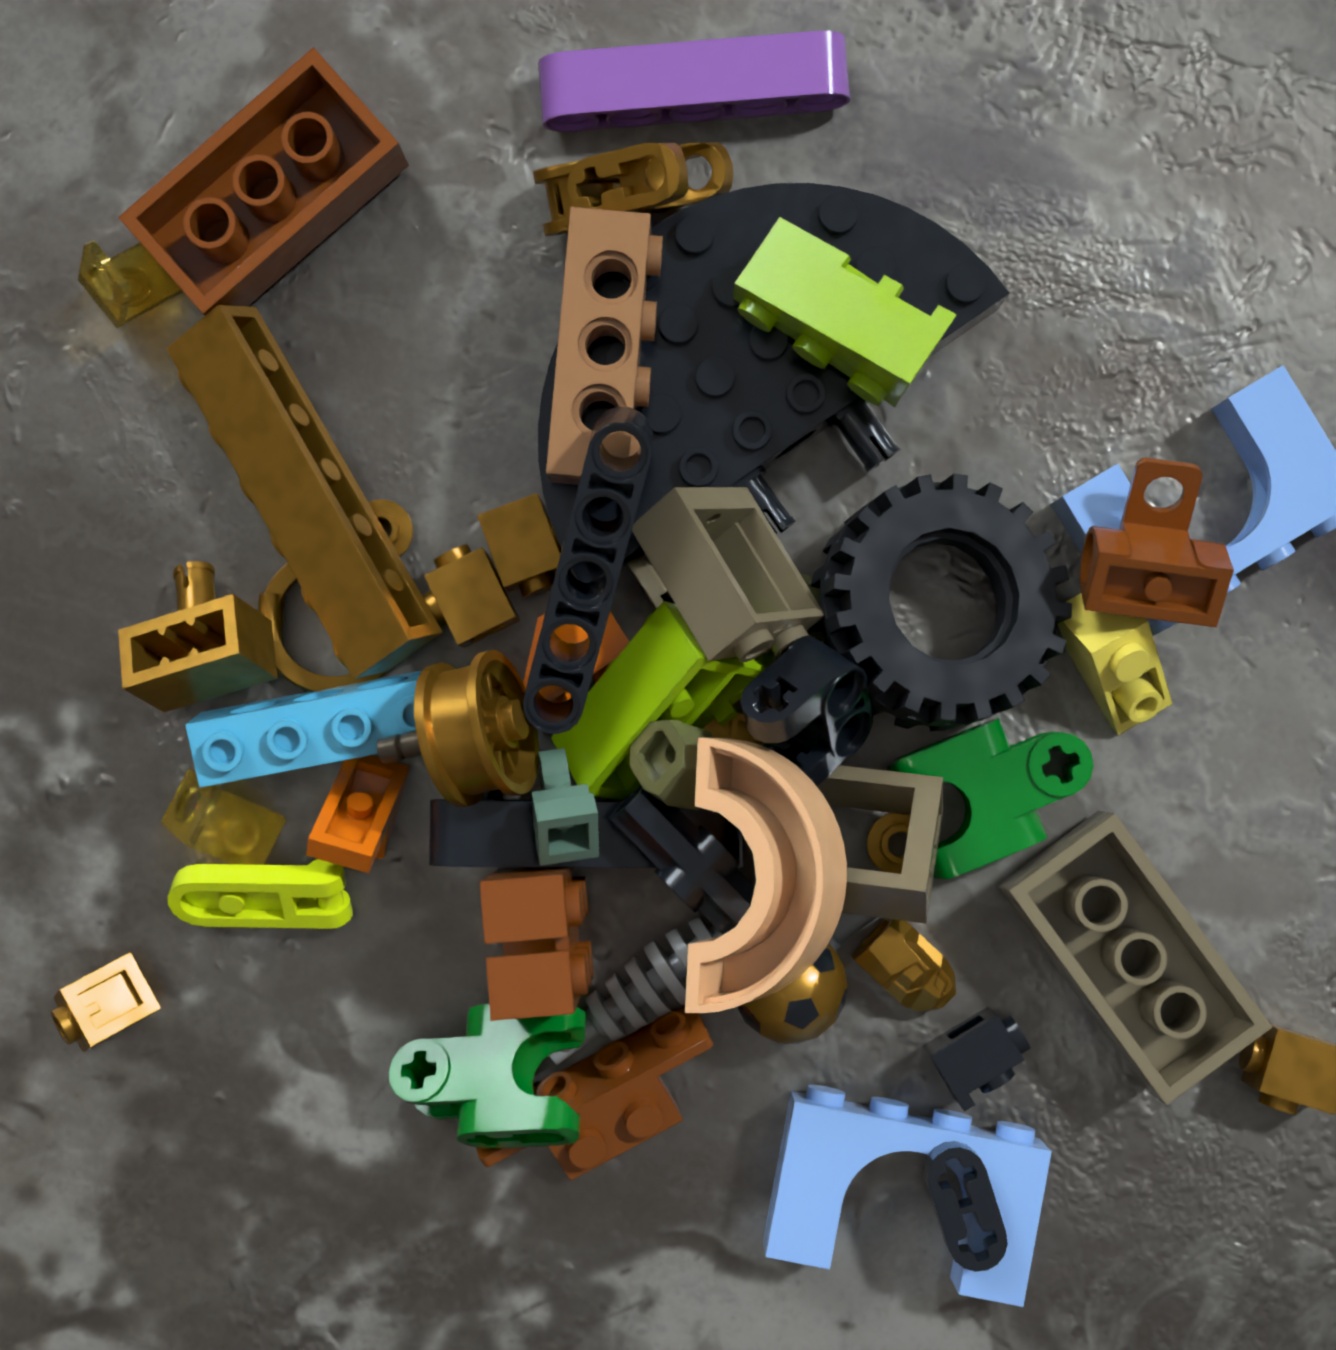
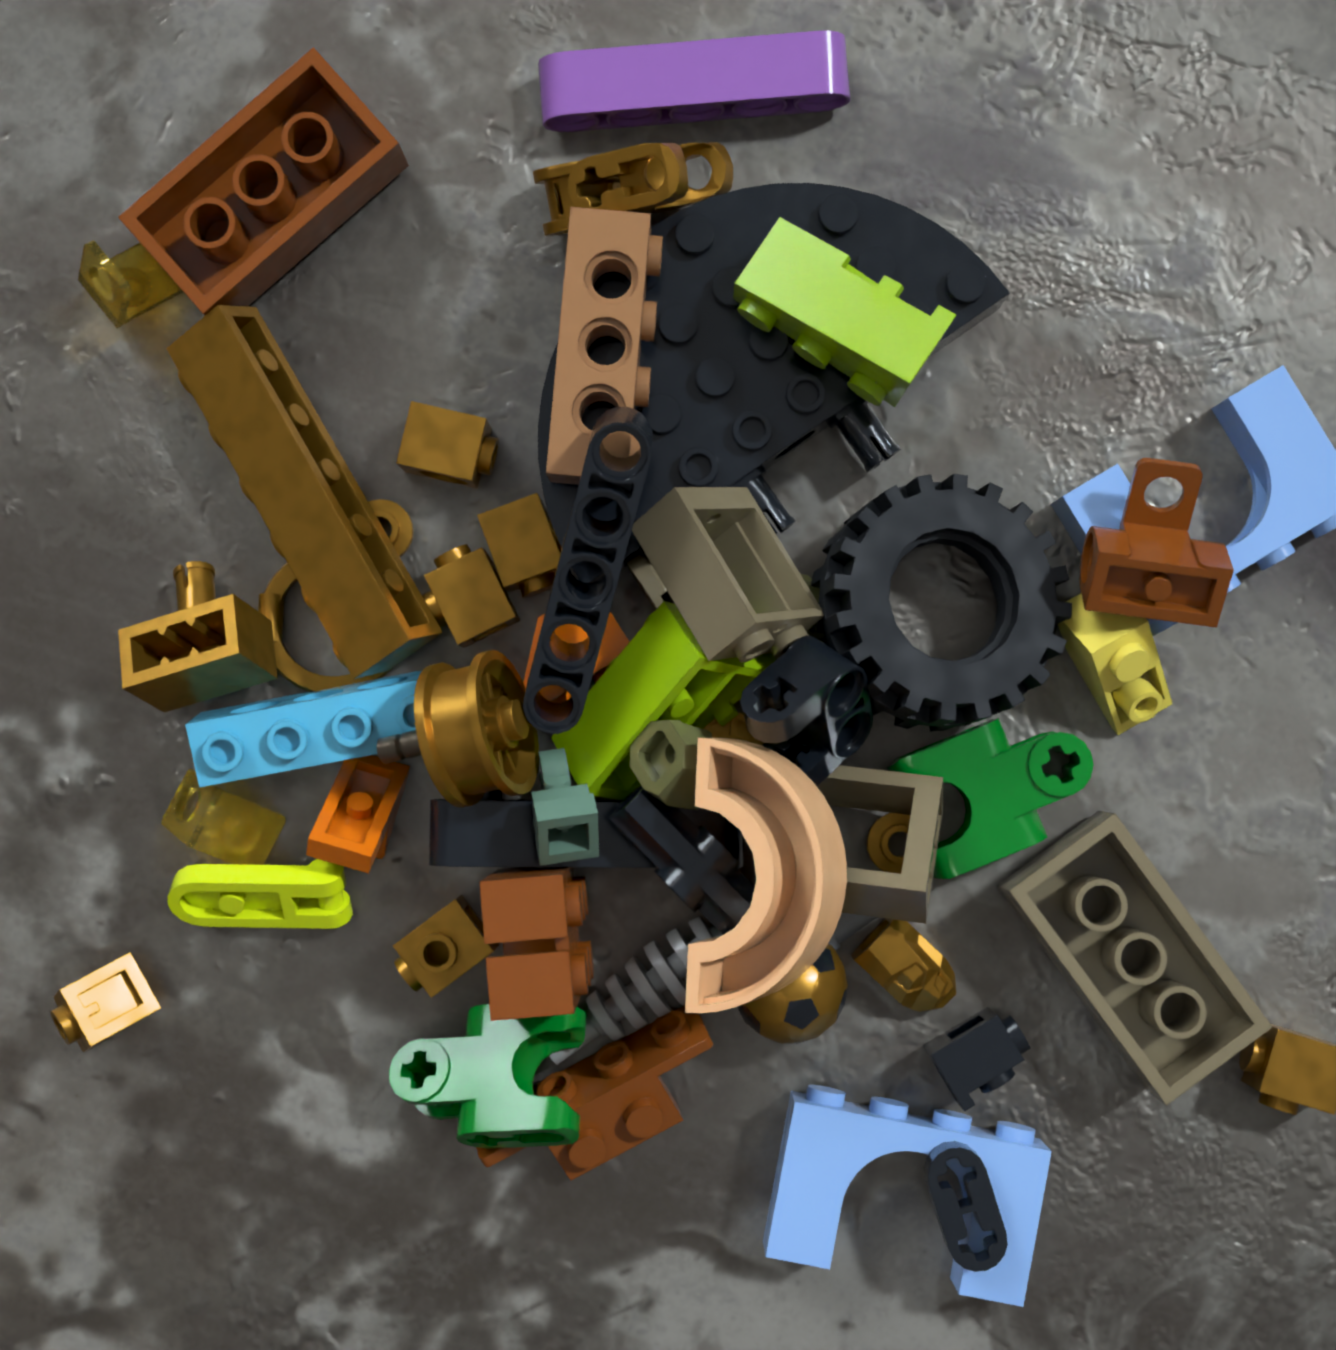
none -> pearl gold brick [393,895,499,998]
none -> pearl gold brick [396,401,499,489]

